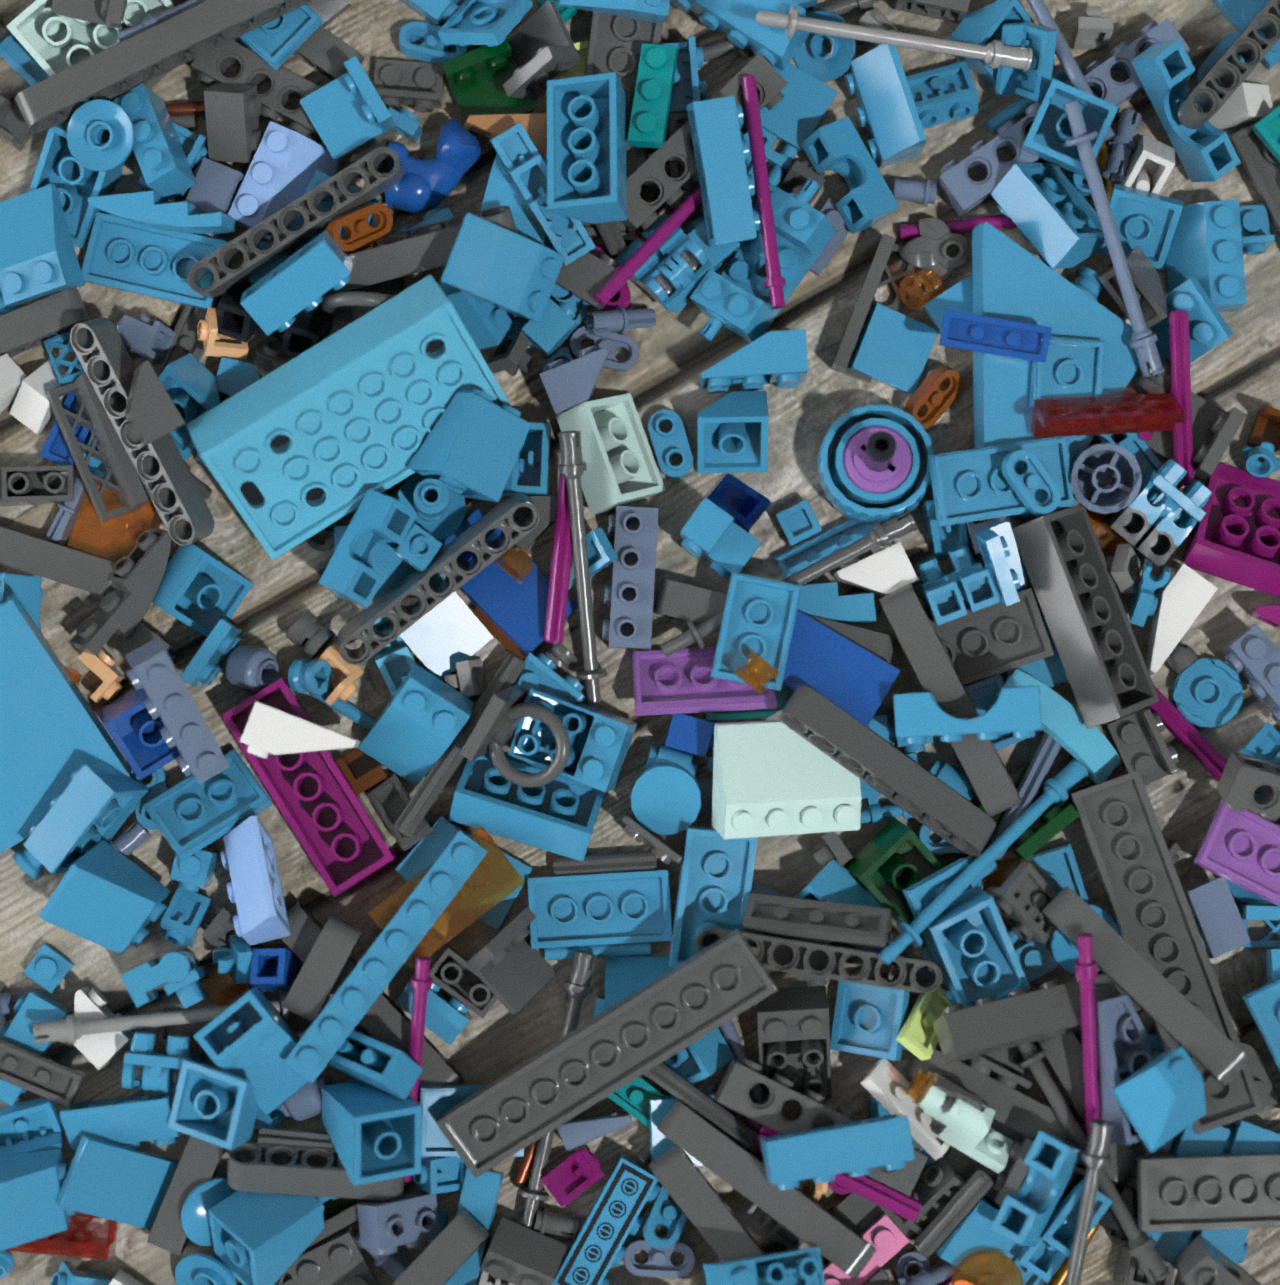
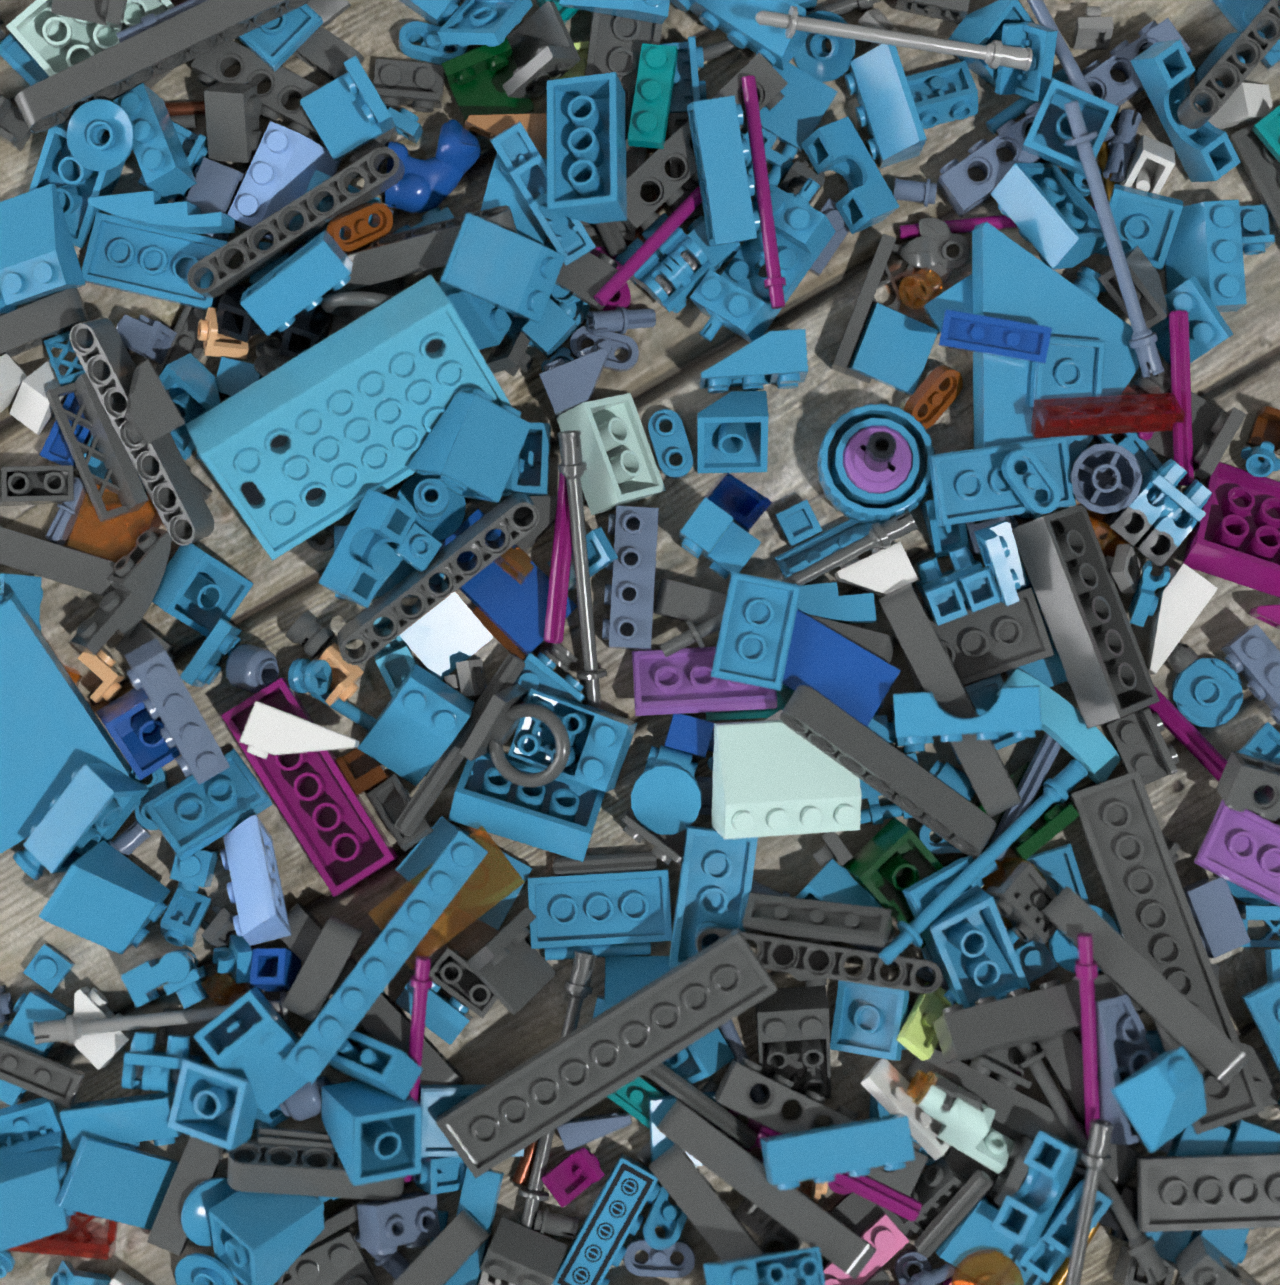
clear orange wheel [734,651,779,695] -> none

